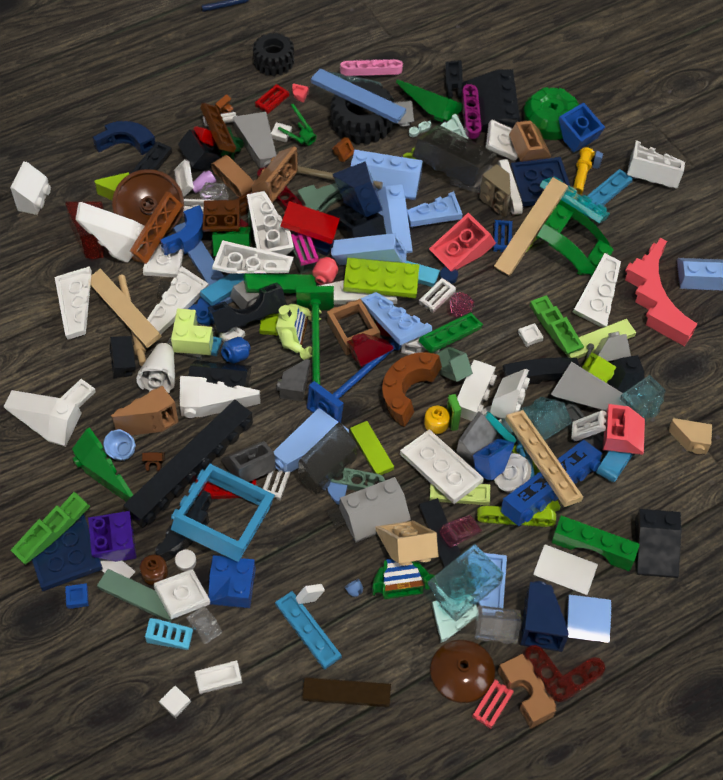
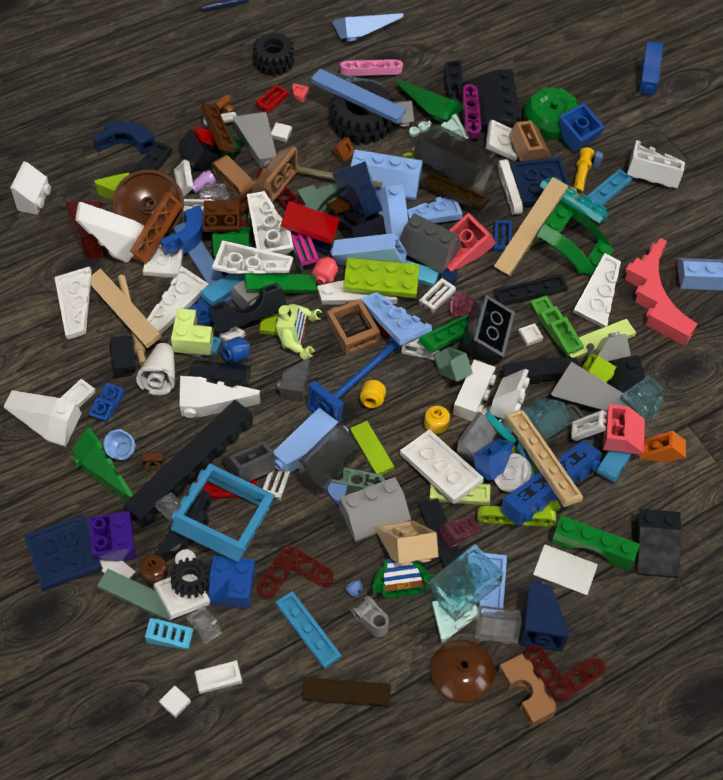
bright green slope [11,492,90,564] -> none
blue plate [65,583,89,609] -> none
medium nougat slope [111,386,179,435] -> none
green plant [278,104,317,146] -> none
green tile [296,286,334,385] -> none
white tile [296,584,325,604] -> none
dark red slope [347,333,394,367] -> none
dark orange brick [382,352,442,427] -> none
bright green tile [446,394,461,431] -> none
coral tile [473,680,514,729] -> none
dark tan slope [479,164,511,217] -> none
light blue slope [567,595,611,642] -> none
tan slope [669,418,712,454] -> none
none -> blue slope [88,383,125,422]
none -> clear bracket [155,492,182,522]
none -> black tyre [171,558,209,598]
none -> clear red beam [257,546,334,600]
none -> reddish brown tile [326,198,351,215]
none -> light blue wedge [333,14,403,41]
none -> light grey piece [351,596,389,637]
none -> yellow head [359,380,386,408]
none -> dark grey slope [400,213,462,274]
none -> dark brown tile [421,172,489,212]
none -> black brick [461,294,515,365]
none -> black tile [493,274,568,306]
none -> blue slope [639,41,663,95]
none -> orange slope [639,430,686,463]

